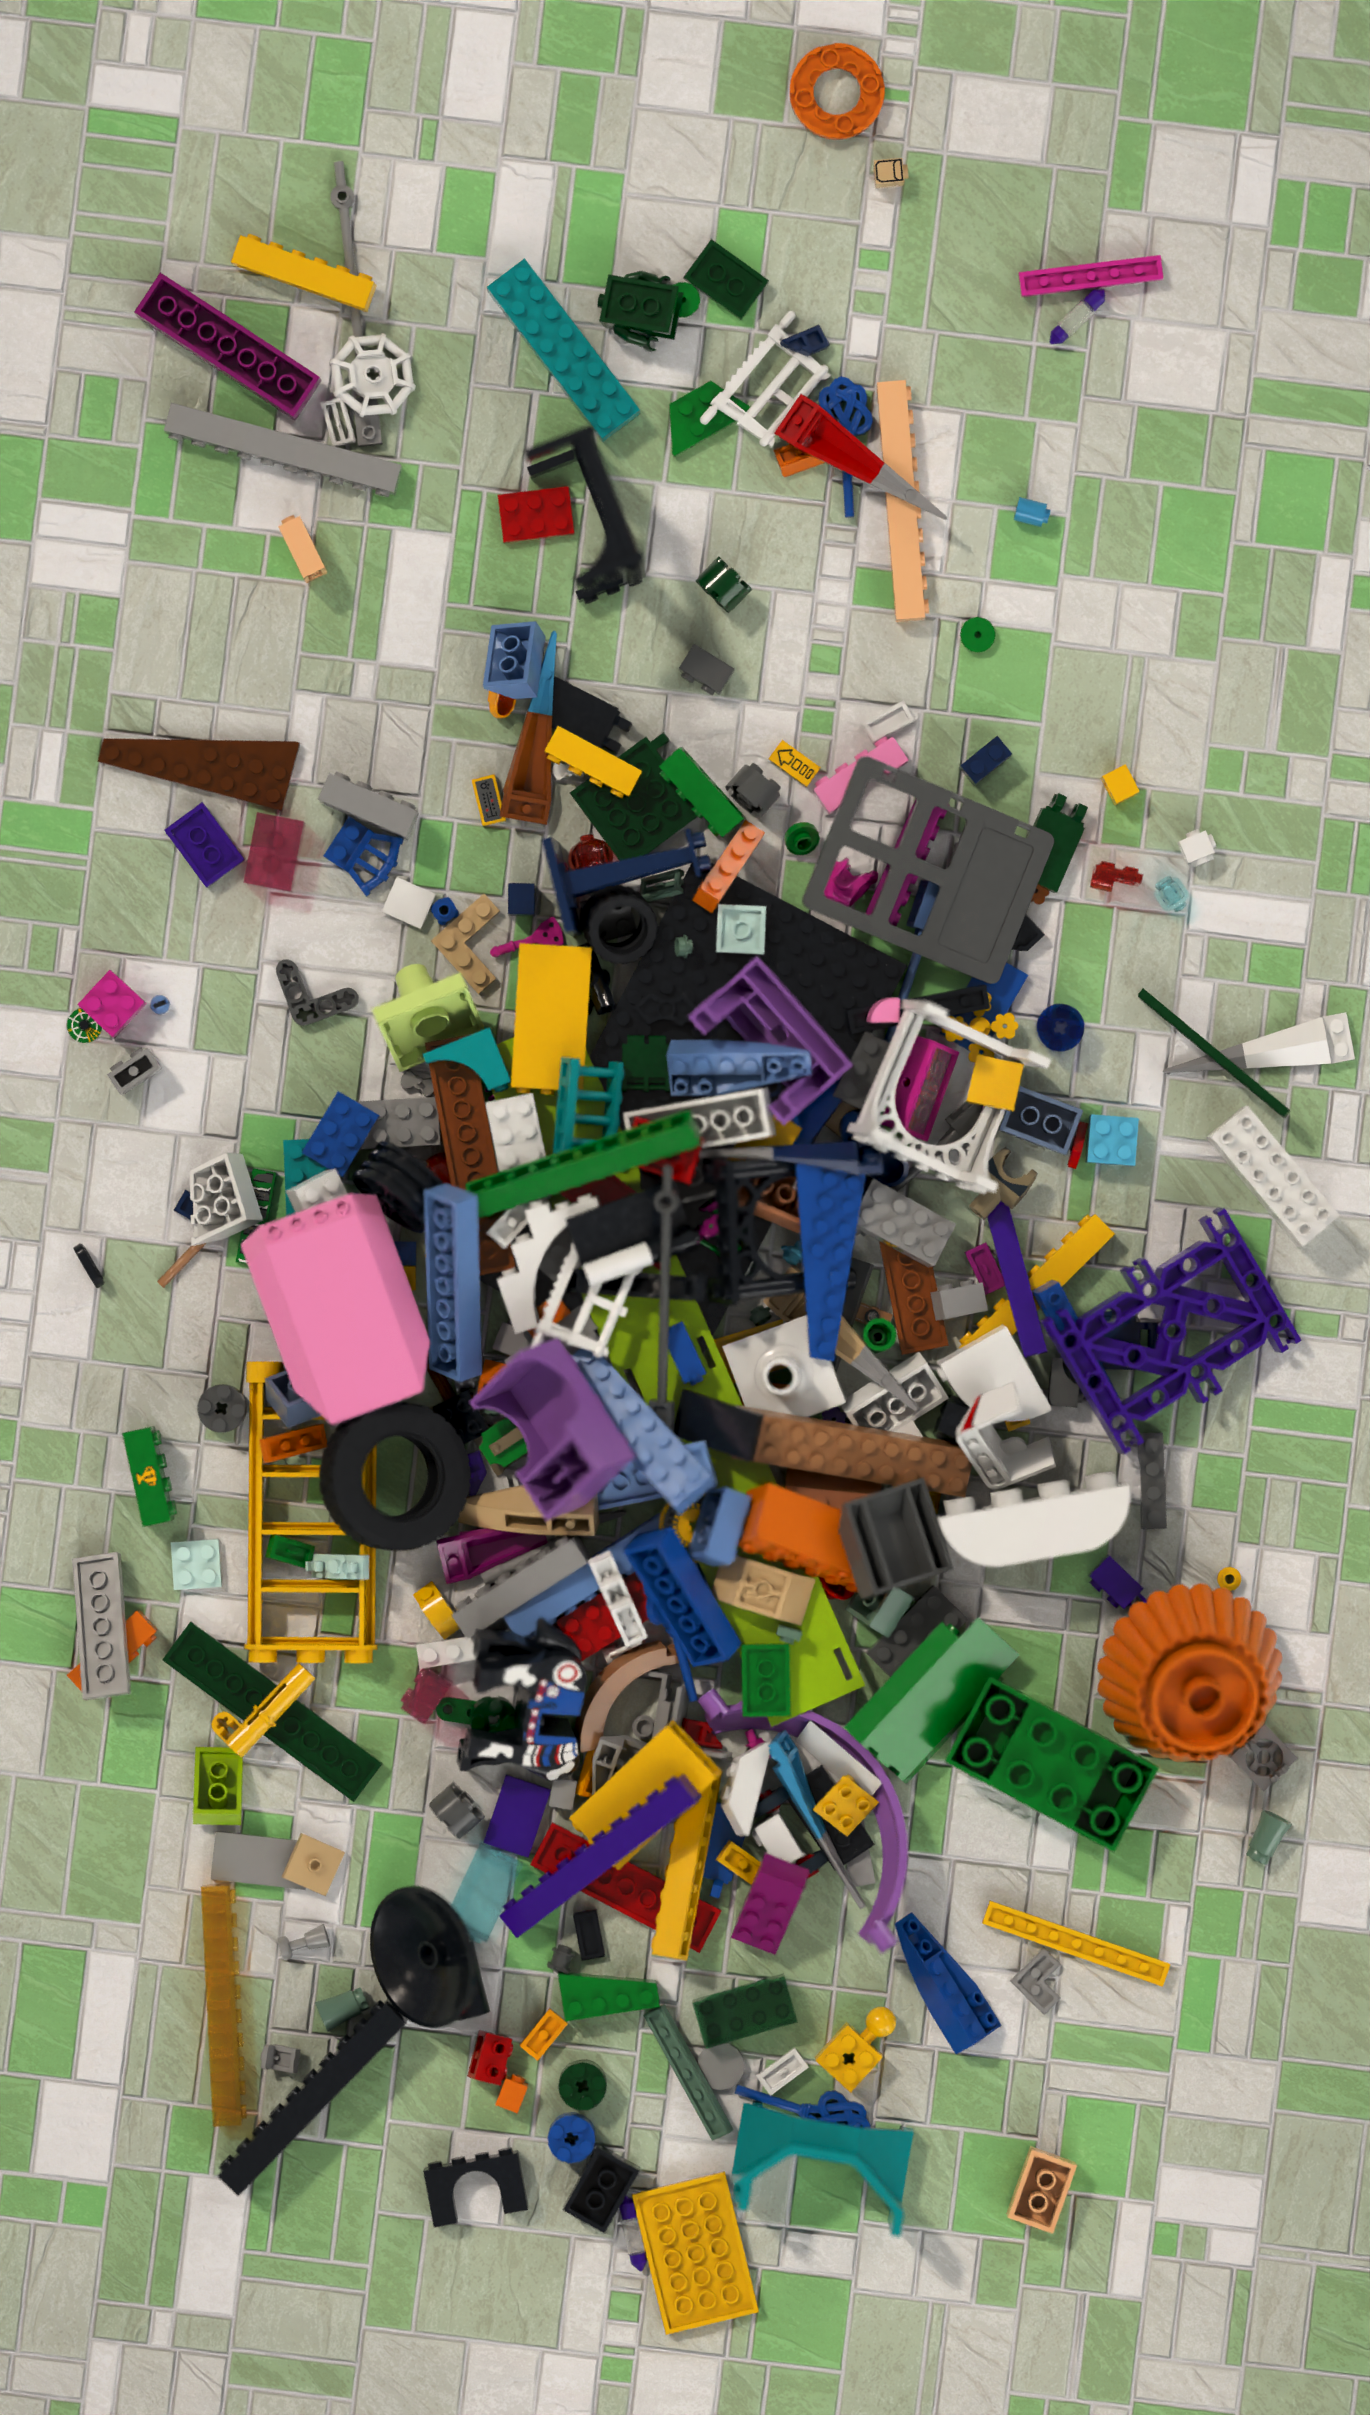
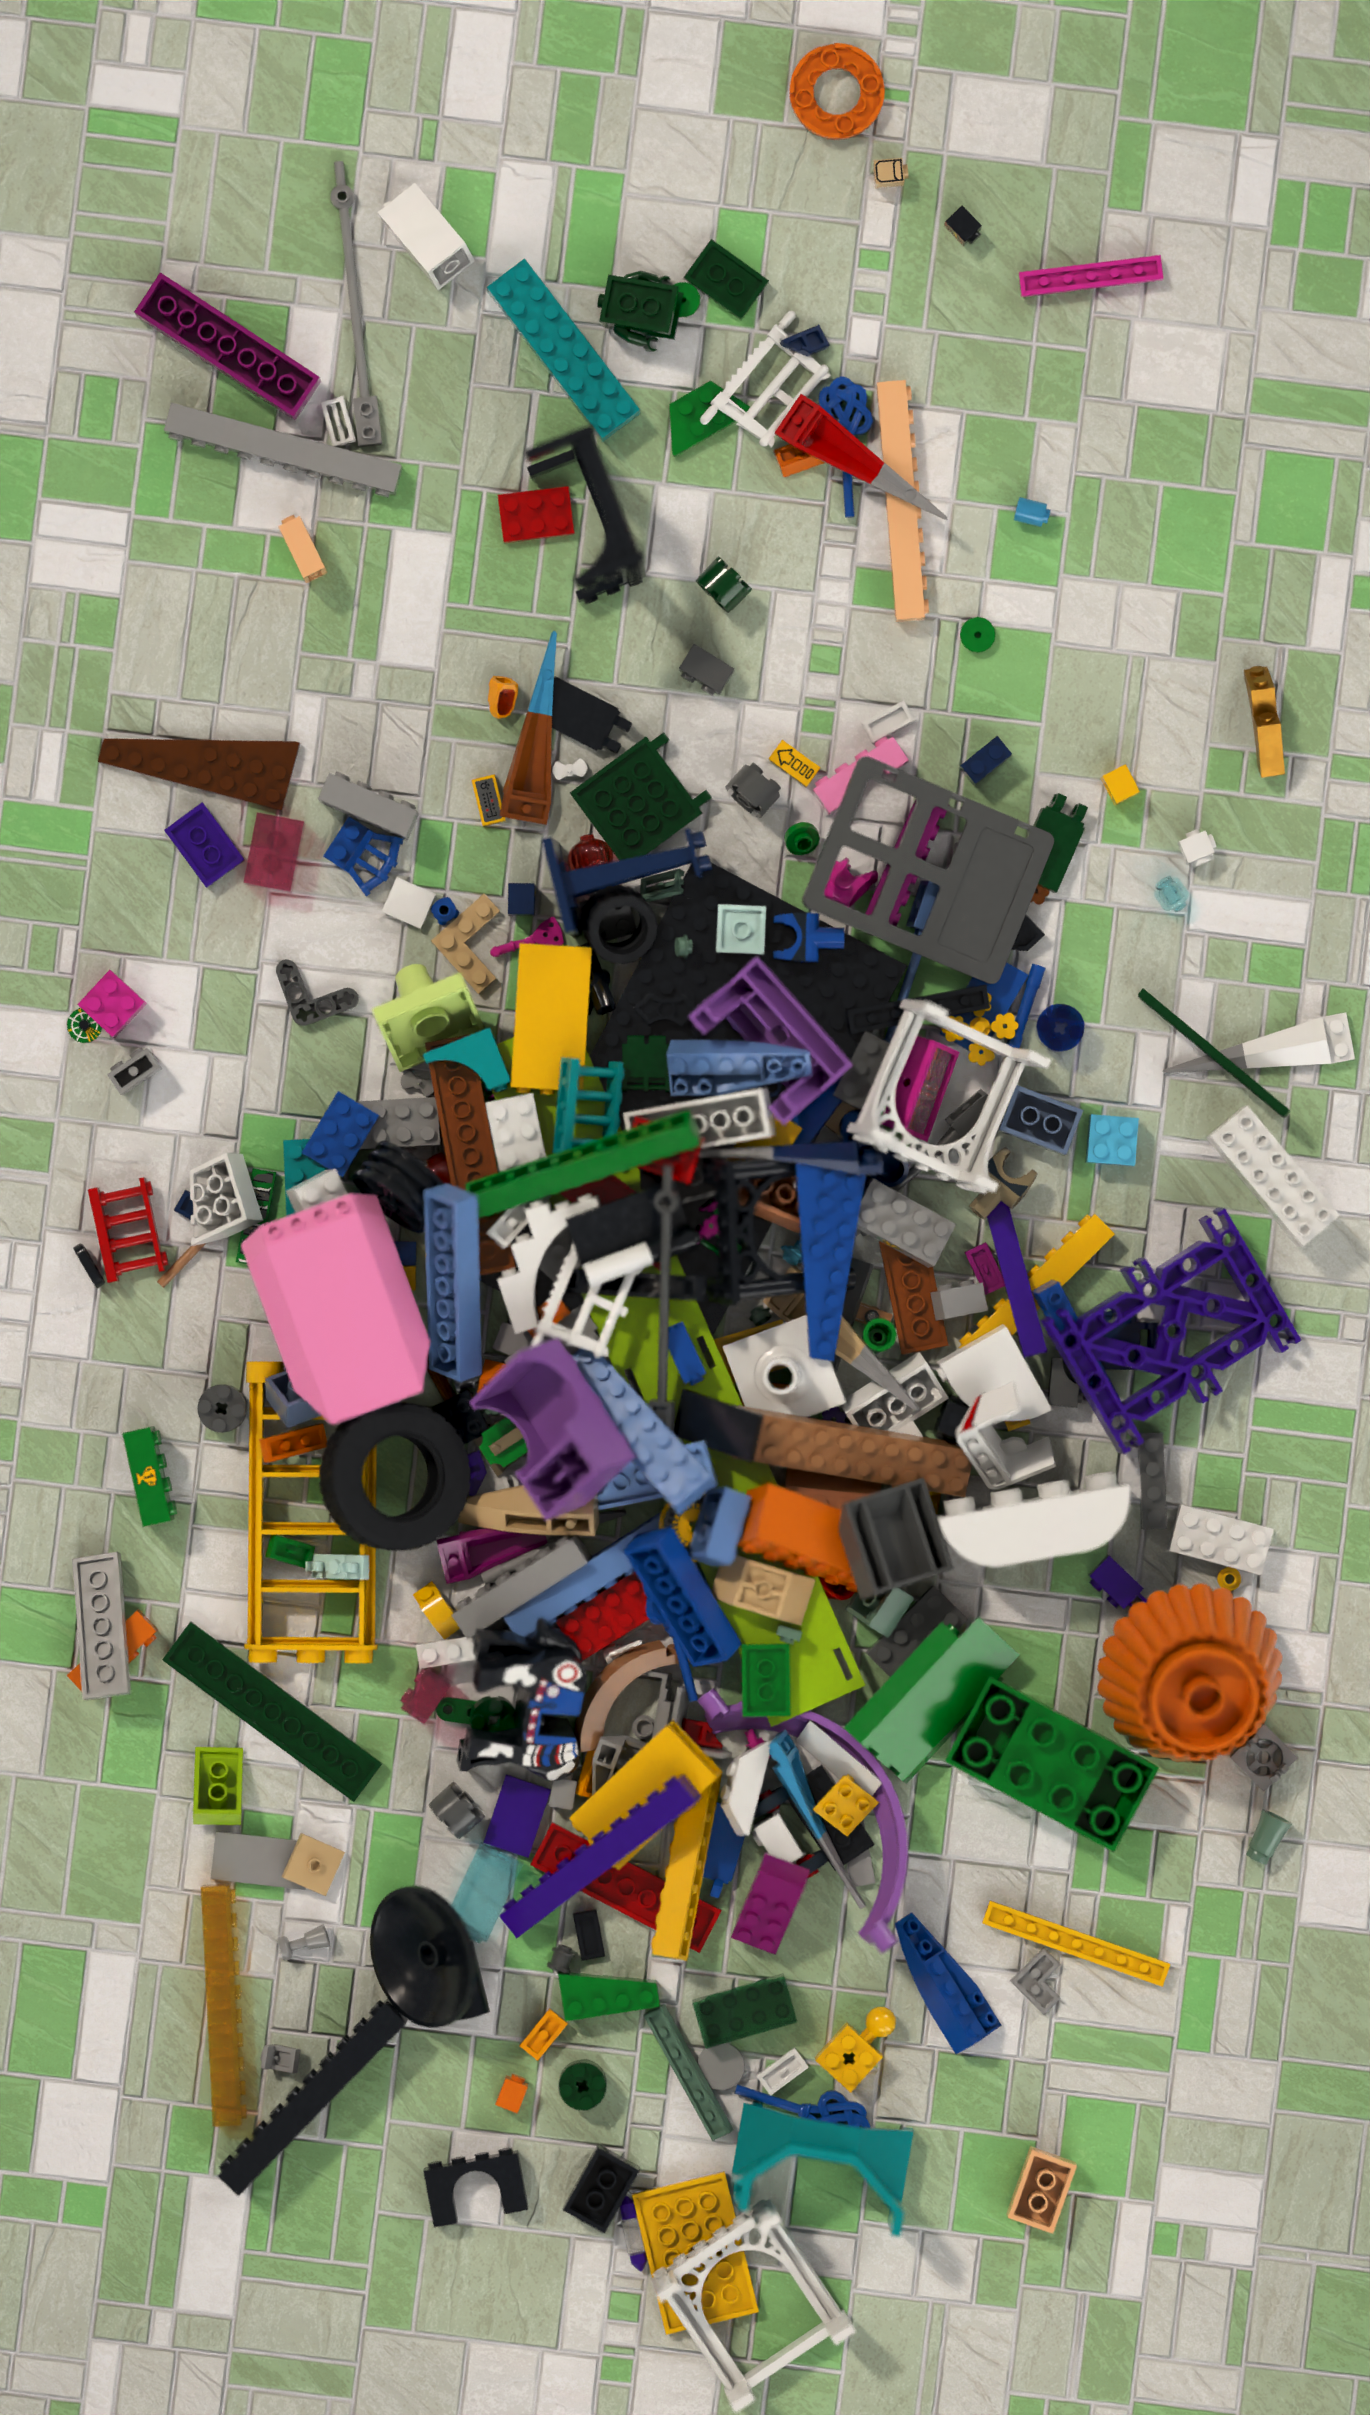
medium blue hinge [150,995,170,1014] -> none
light aqua plate [171,1539,222,1590] -> none
yellow piece [211,1663,316,1758] -> none
yellow brick [231,234,377,312] -> none
sand green plant [315,1987,369,2032] -> none
white plate [329,333,416,417] -> none
red brick [467,2030,513,2086] -> none
medium blue slope [483,621,546,699] -> none
yellow brick [544,726,642,799] -> none
blue brick [548,2112,596,2163] -> none
white slope [588,1551,648,1647] -> none
green brick [659,747,746,838] -> none
orange arch [692,820,765,913] -> none
yellow plate [715,1840,761,1885] -> none
bright pink brick [867,997,900,1022] -> none
yellow tile [967,1055,1024,1112] -> none
piece [1049,290,1105,345] -> none
red tile [1067,1121,1088,1169] -> none
clear red plate [1090,861,1143,892] -> none
none -> red fence [88,1177,169,1283]
none -> white slope [378,183,475,290]
none -> white arch [651,2199,856,2413]
none -> blue connector [773,913,844,962]
none -> black brick [944,205,982,246]
none -> blue piece [1006,964,1046,1049]
none -> white brick [1167,1504,1274,1575]
none -> pearl gold arch [1244,666,1285,778]

